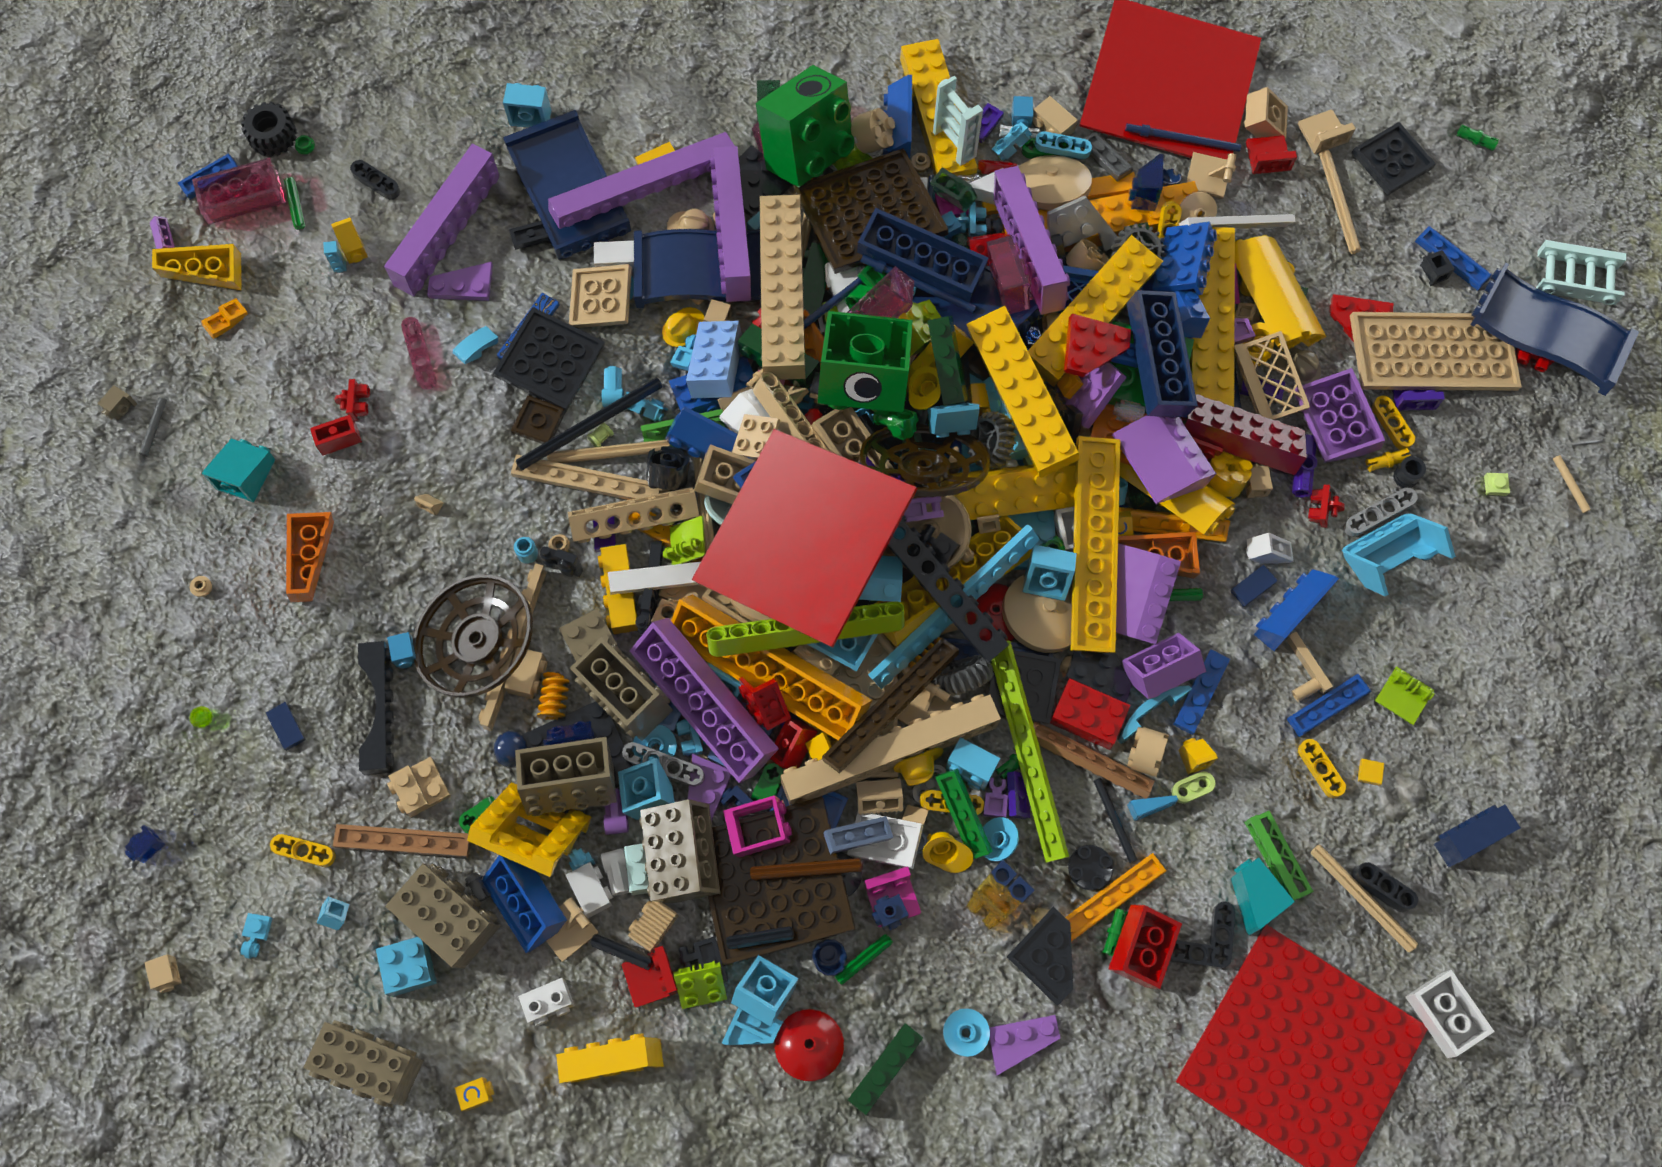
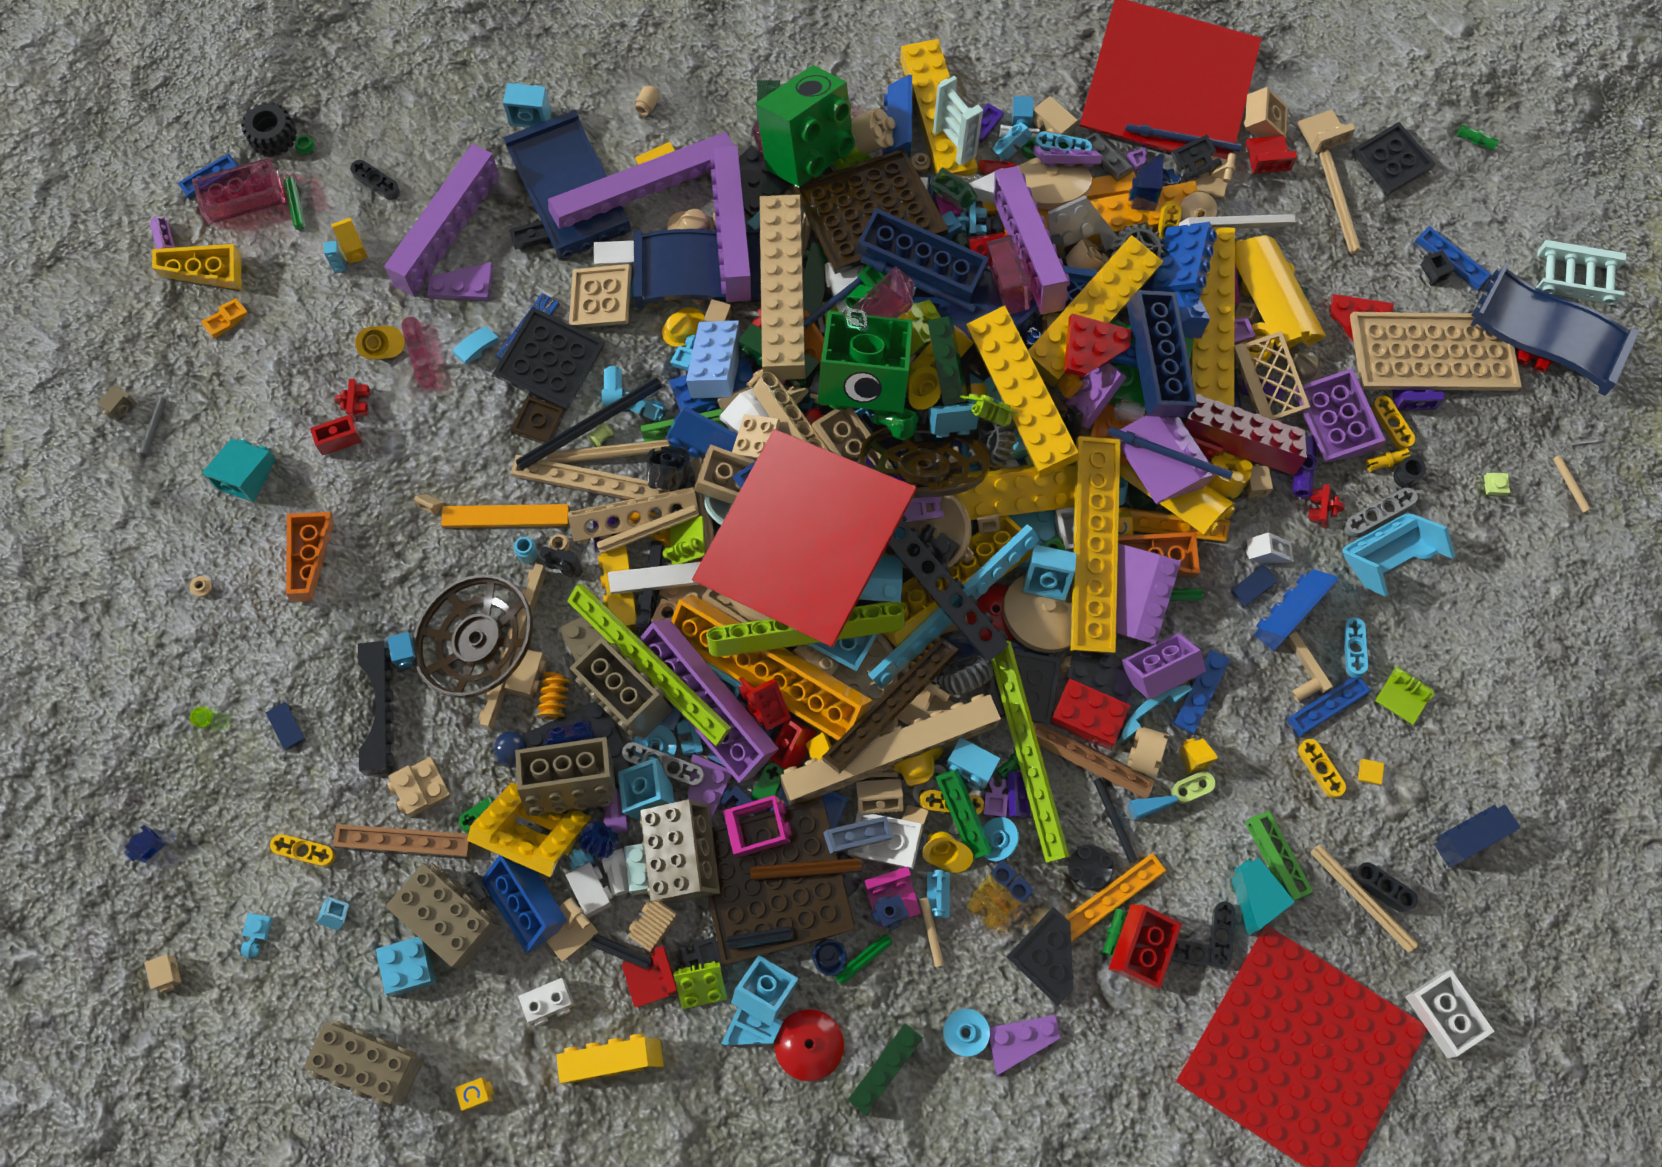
none -> yellow piece [355,325,405,360]
none -> light orange tile [441,504,569,528]
none -> lime plate [567,584,731,746]
none -> clear blue gear [578,821,619,860]
none -> tan axle [597,505,699,554]
none -> tan brick [634,86,660,116]
none -> clear green plate [843,307,869,333]
none -> tan bar [919,897,944,967]
none -> medium azure hinge [927,870,950,918]
none -> lime hinge [960,394,1018,427]
none -> medium lavender wing [1033,146,1102,167]
none -> dark blue bar [1107,427,1233,480]
none -> medium lavender tile [1127,148,1147,173]
none -> black plate [1171,135,1222,182]
none -> medium azure beam [1344,617,1368,678]

